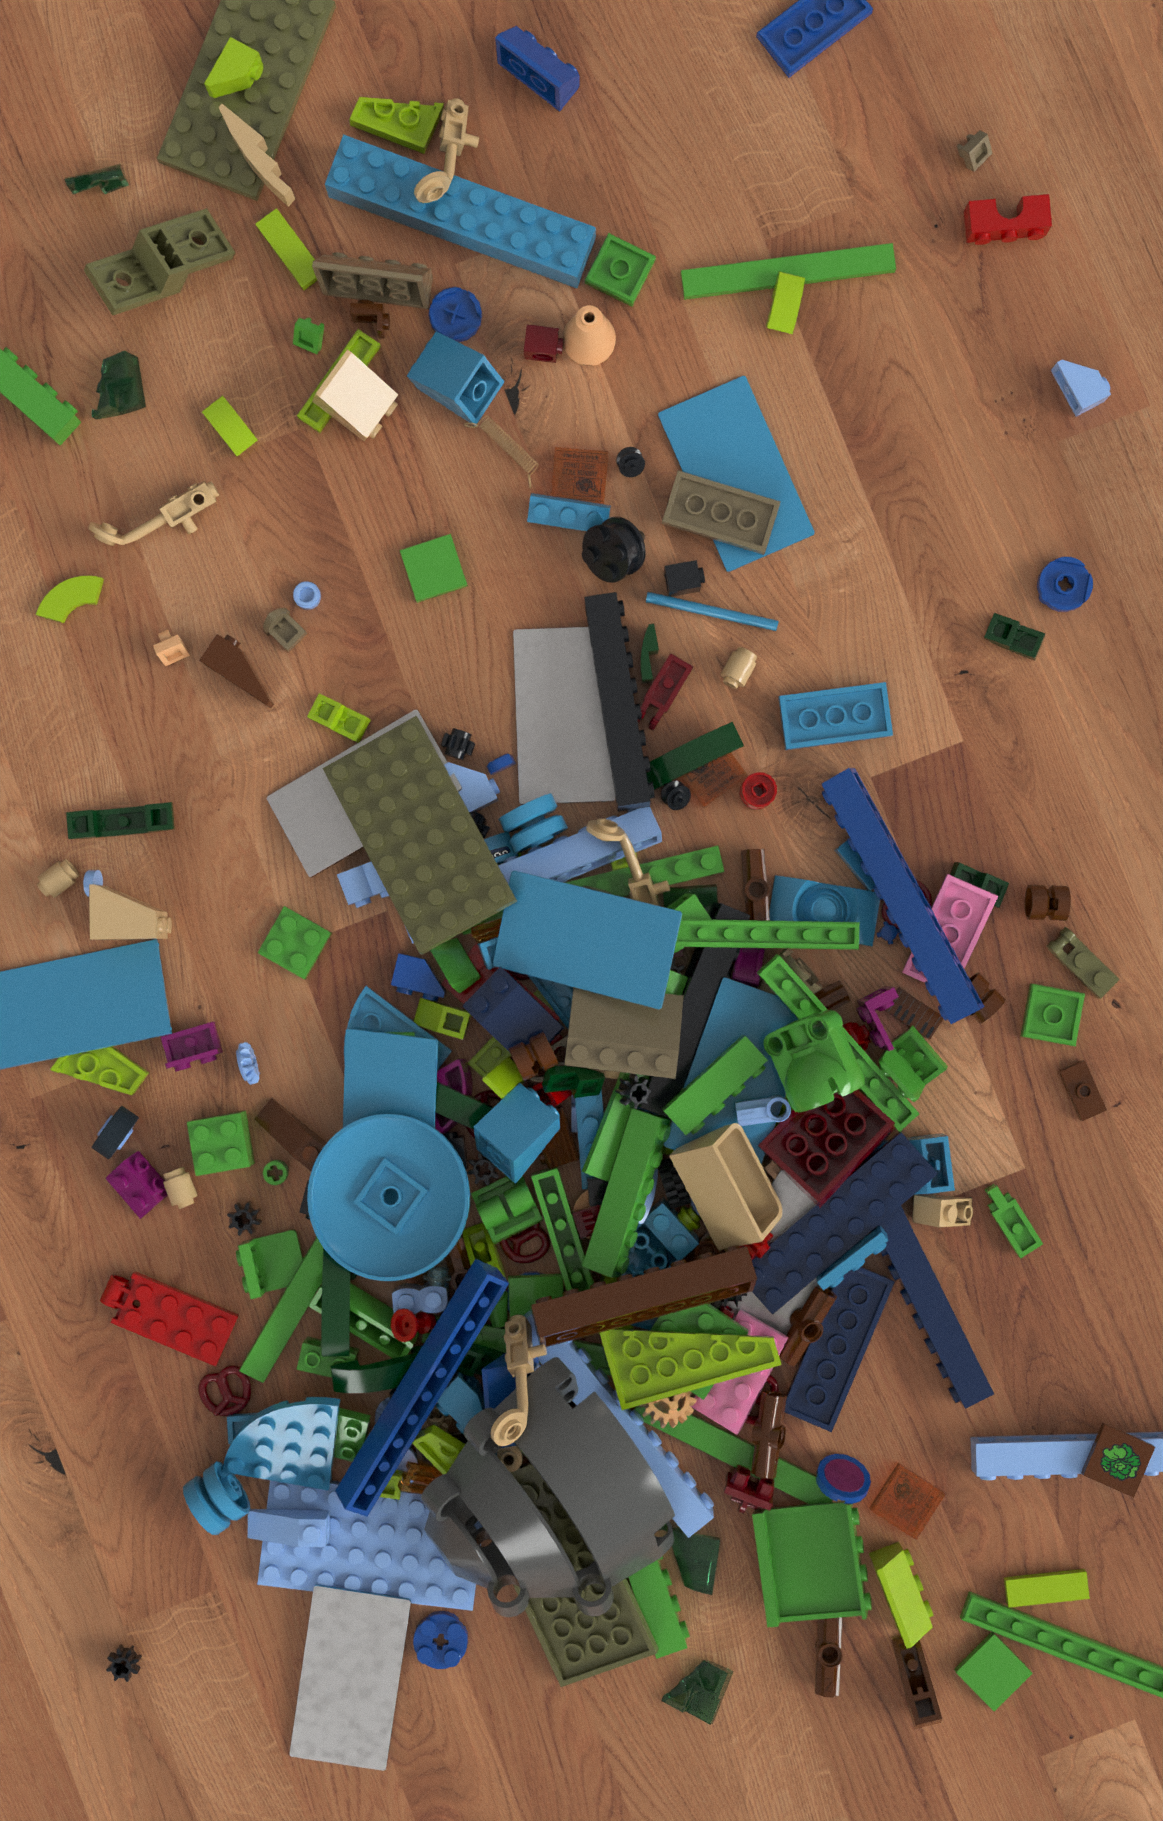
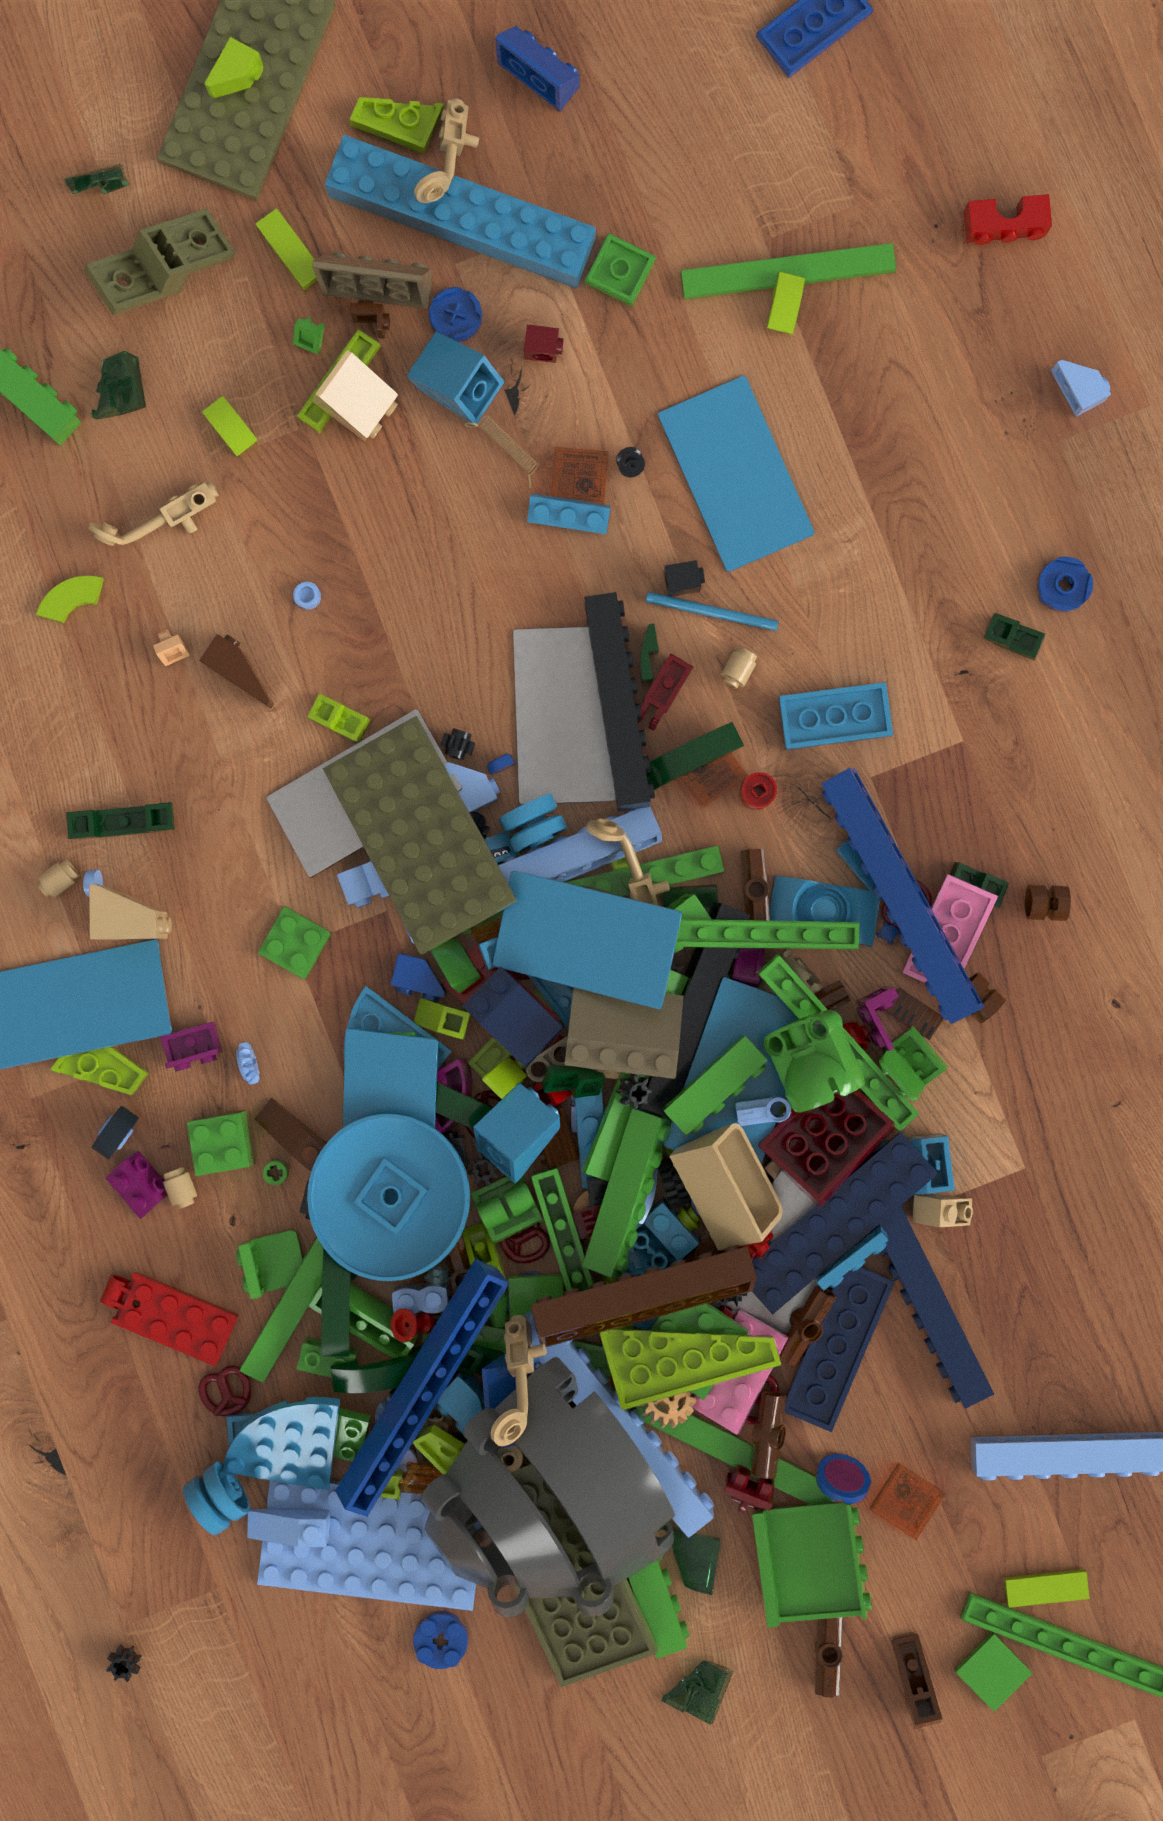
tan slope [218,104,295,207] -> none
black gear [227,1201,262,1236] -> none
dark tan tile [263,608,307,652] -> none
flat silver piece [289,1585,411,1771] -> none
bright green tile [400,534,468,603] -> none
reddish brown wheel [509,1032,559,1081] -> none
light nougat cone [562,305,616,366] -> none
black wheel [582,517,646,583] -> none
black wheel [661,780,691,810] -> none
dark tan plate [662,470,781,555] -> none
lime slope [869,1542,934,1649] -> none
dark tan tile [957,130,992,172] -> none
bright green hinge [984,1184,1043,1259] -> none
bright green tile [1021,984,1085,1047] -> none
olive plate [1046,927,1120,999] -> none
reddish brown plate [1058,1060,1107,1121] -> none
reddish brown tile [1081,1422,1155,1498] -> none

